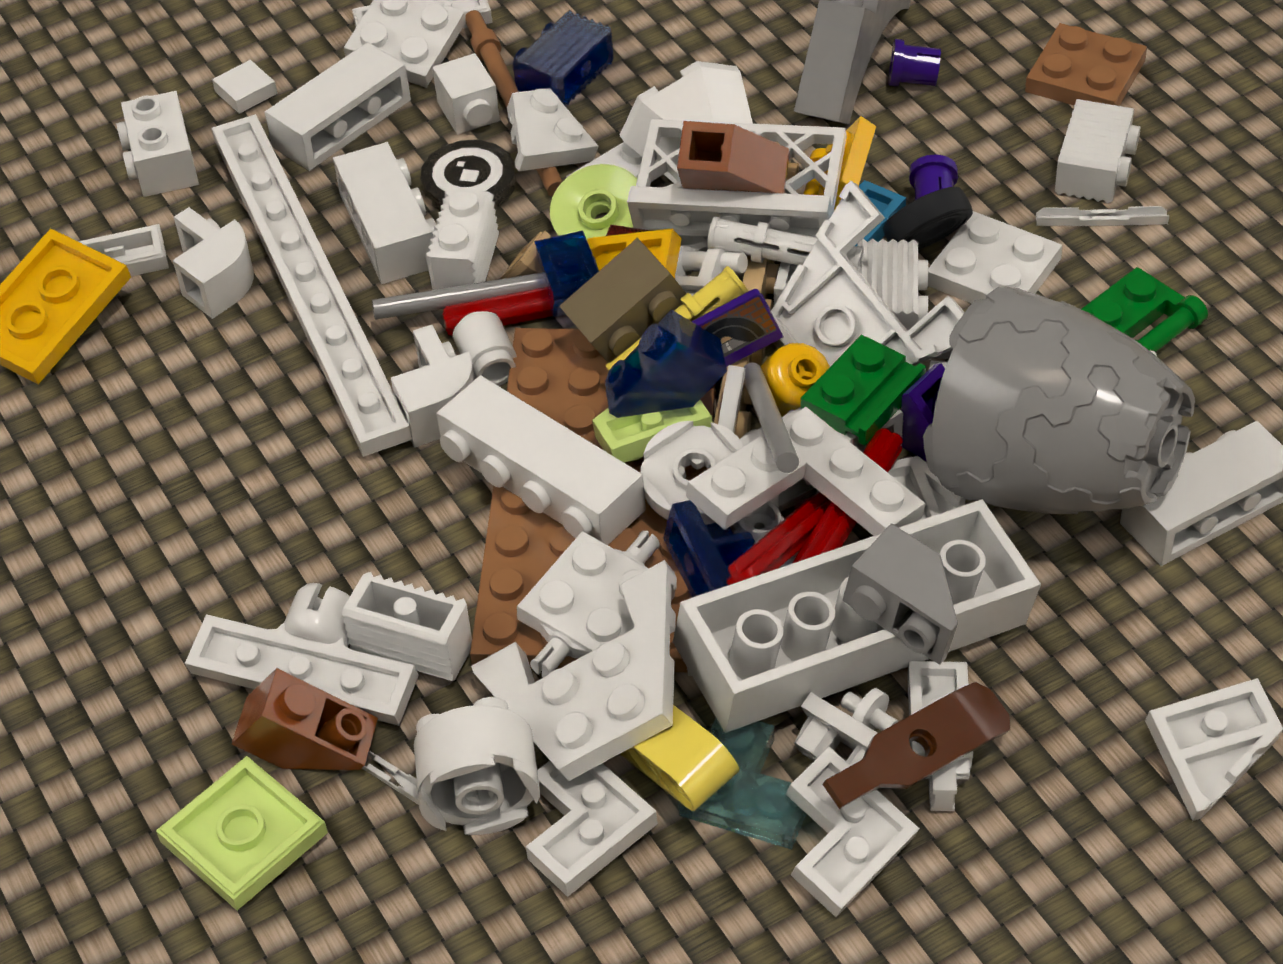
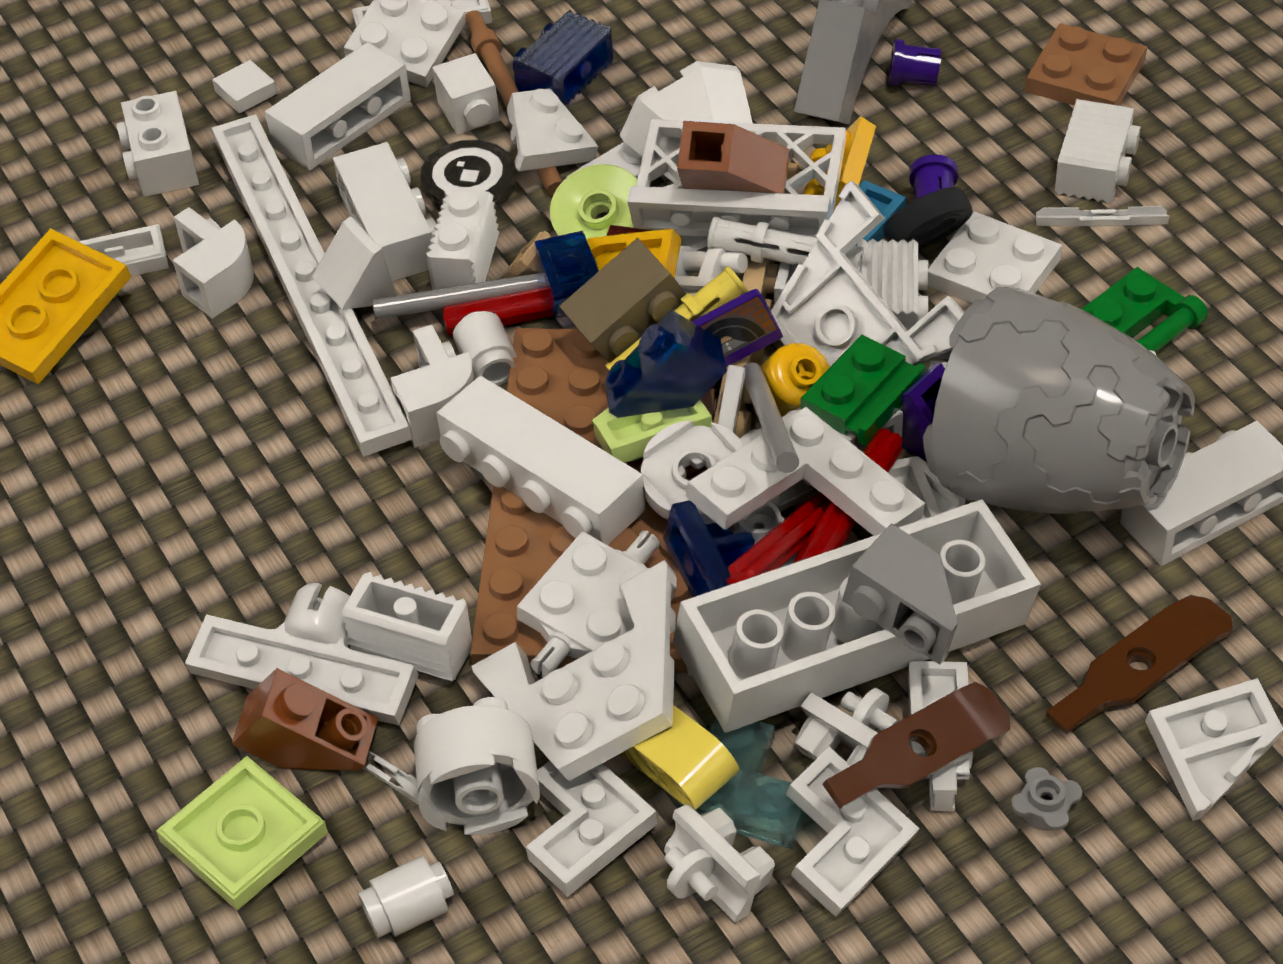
none -> white slope [312,216,397,310]
none -> white brick [357,855,454,938]
none -> white hips [664,803,775,923]
none -> light grey plate [1011,767,1082,830]
none -> reddish brown piece [1046,595,1233,734]

